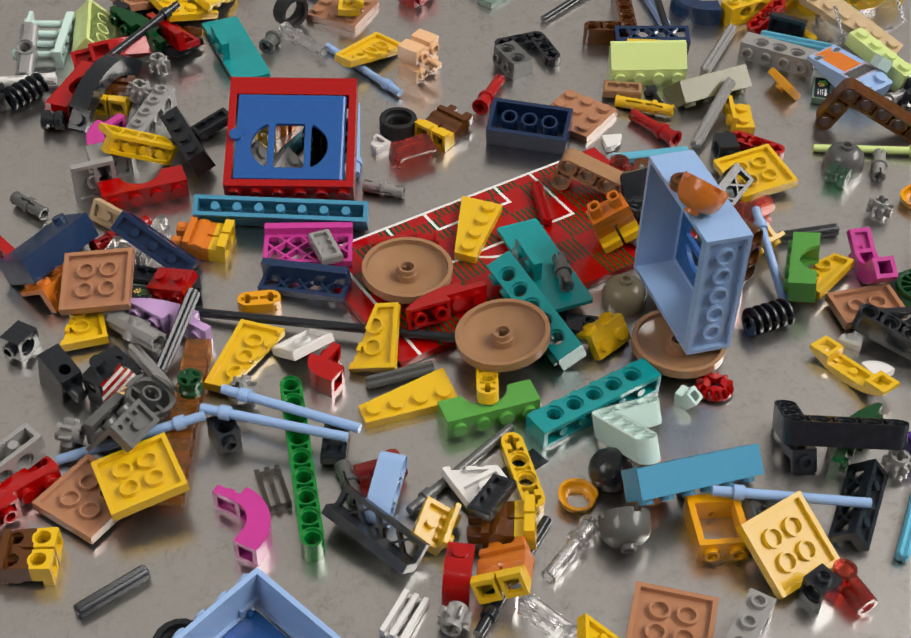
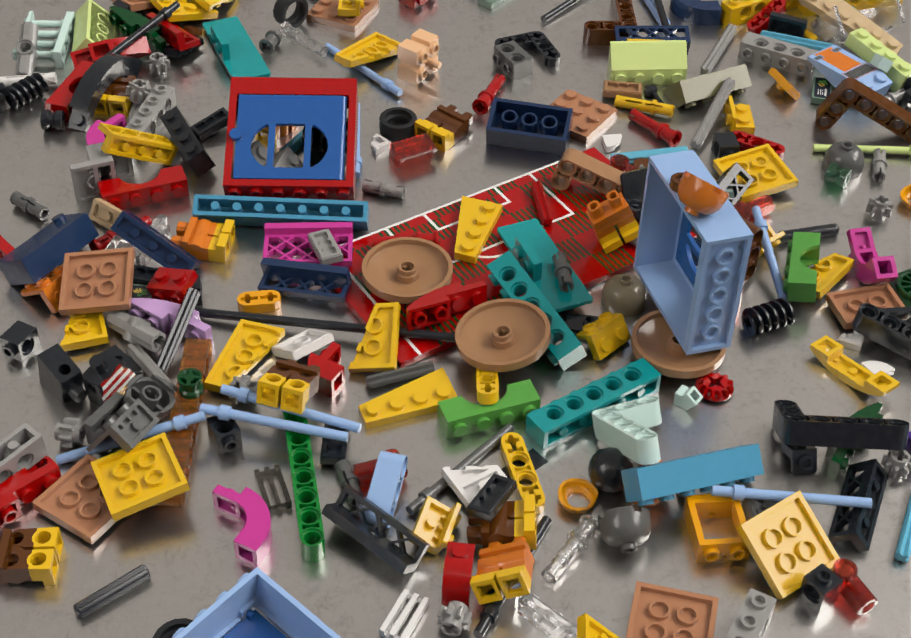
none -> yellow hips [256,359,320,415]

